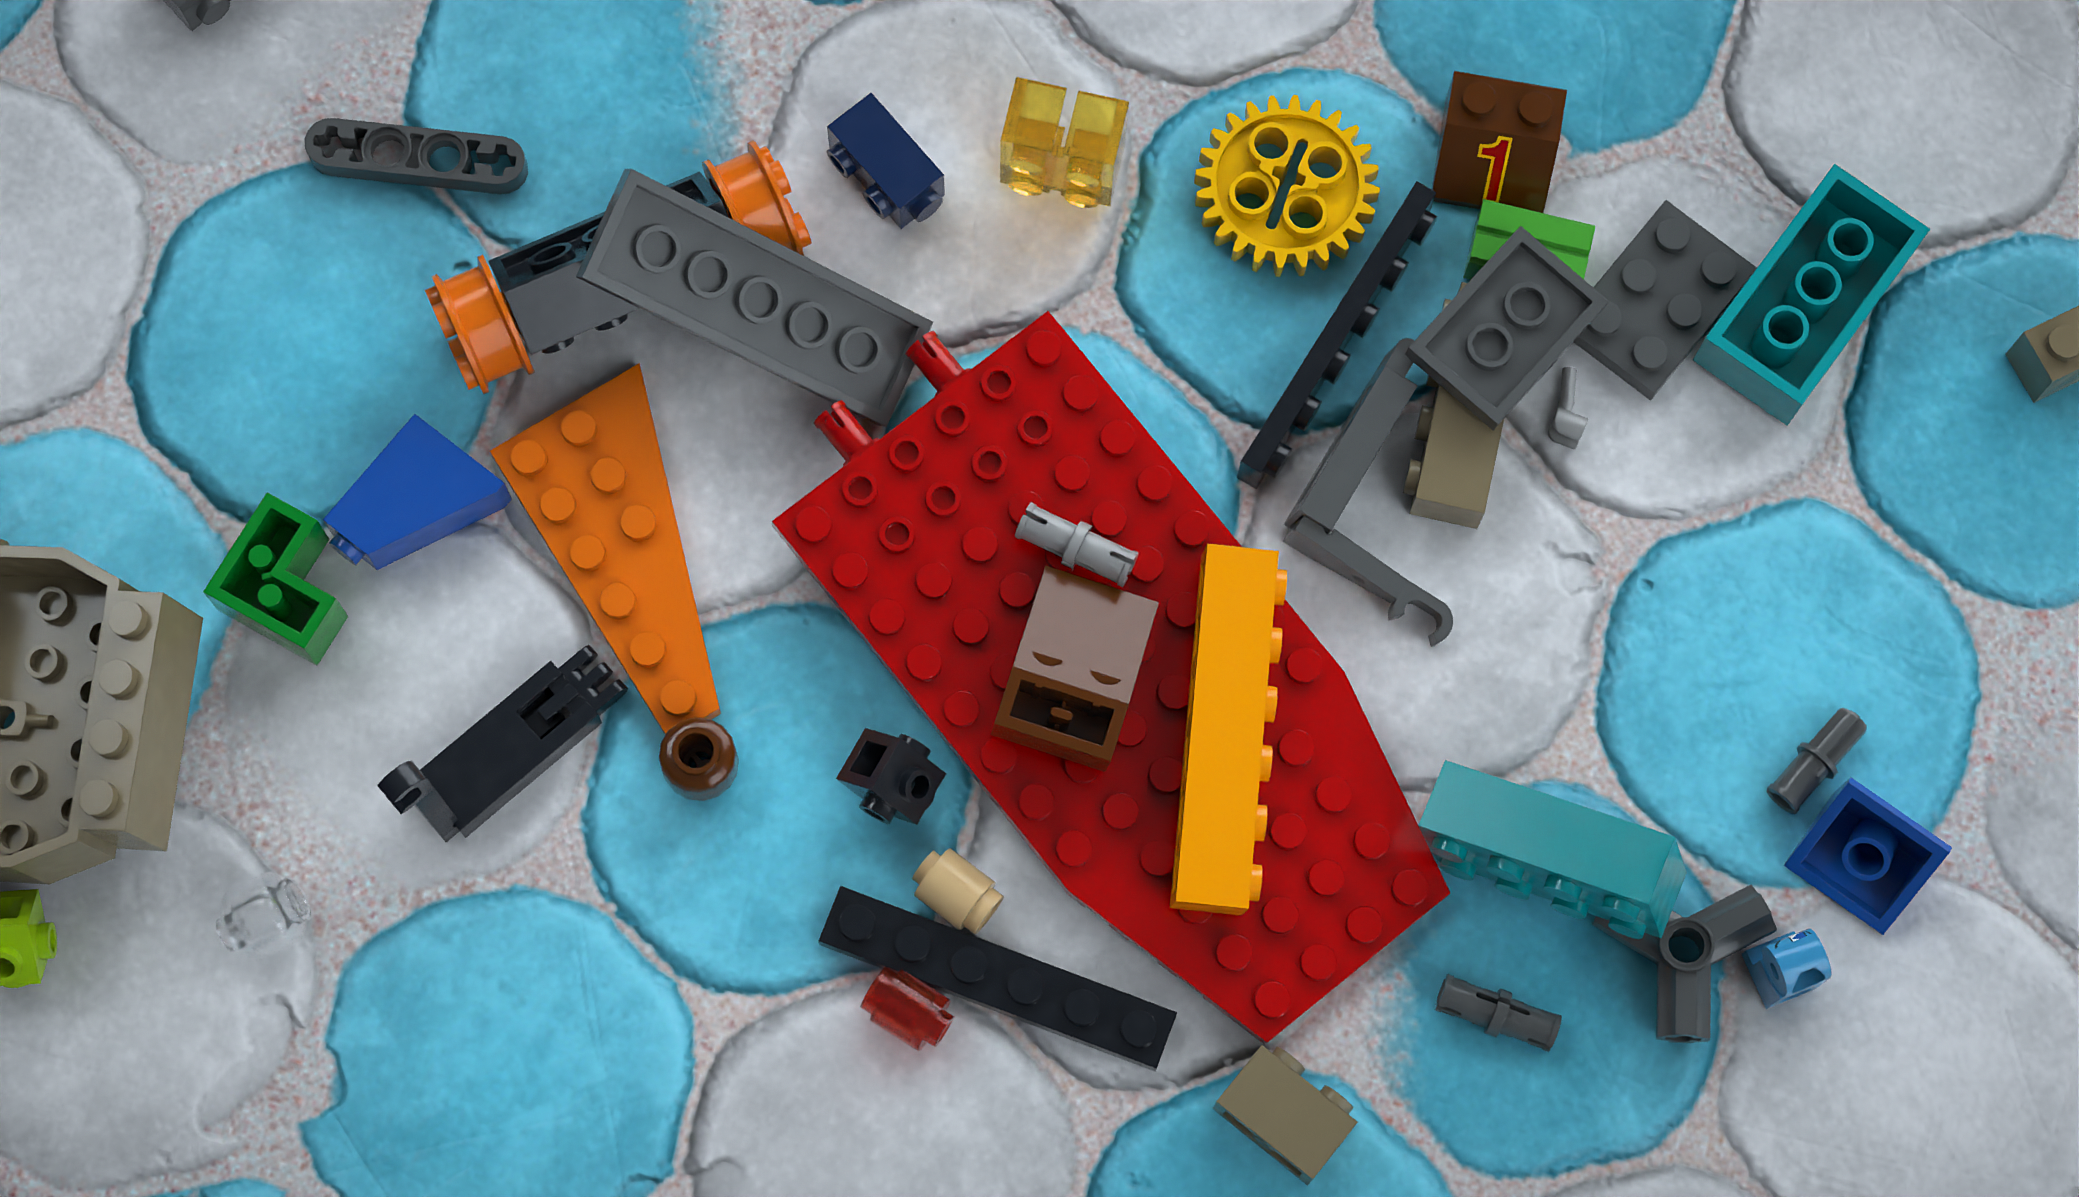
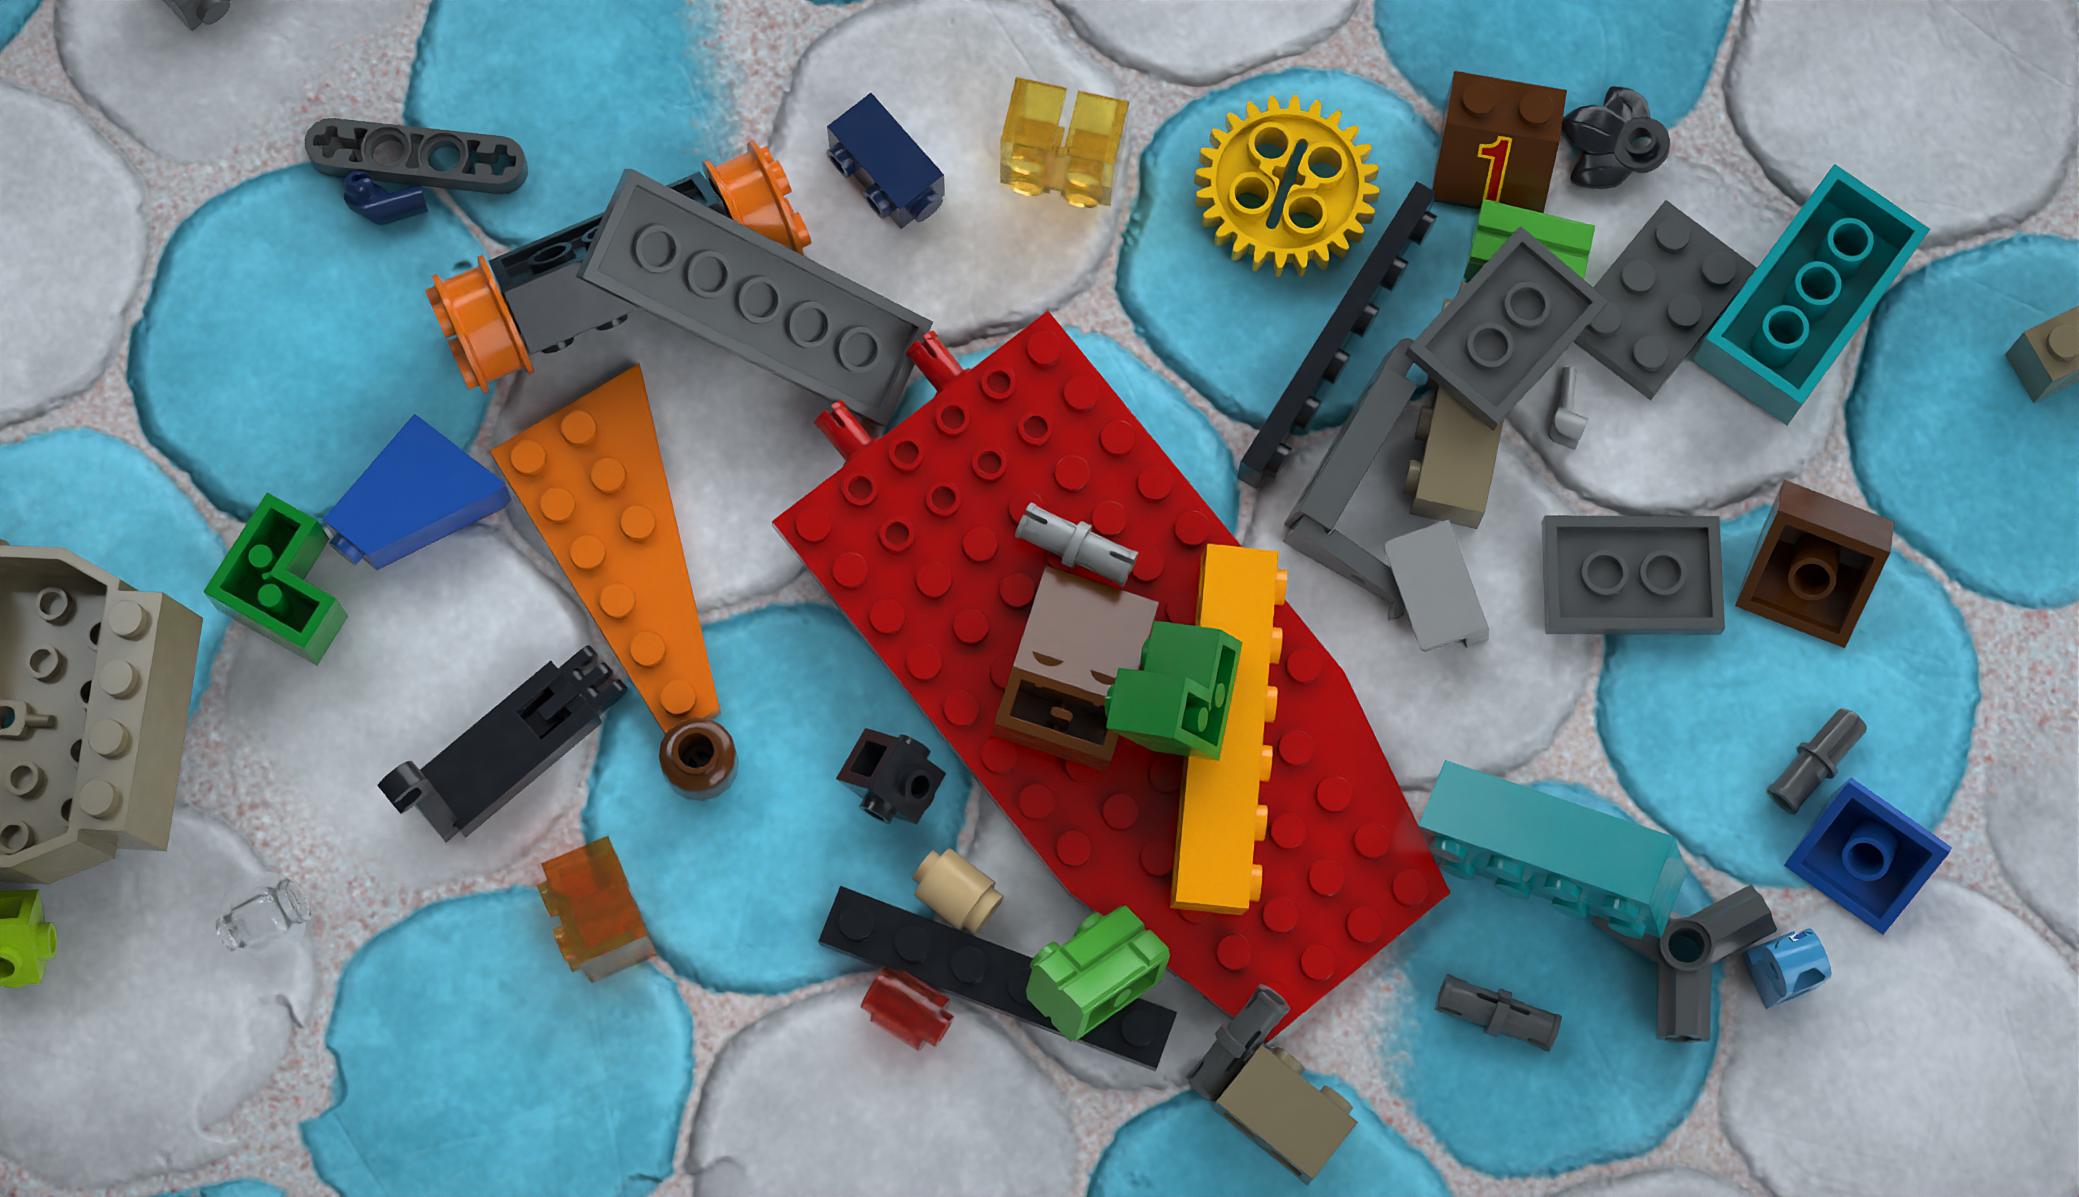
none -> dark blue arm [342,171,429,225]
none -> clear orange brick [537,836,658,983]
none -> bright green brick [1026,905,1171,1042]
none -> green brick [1105,621,1243,761]
none -> dark grey pin [1186,984,1290,1102]
none -> light grey panel [1384,520,1489,652]
none -> dark grey plate [1541,515,1725,635]
none -> black plate [1562,86,1671,189]
none -> reddish brown slope [1735,480,1895,648]

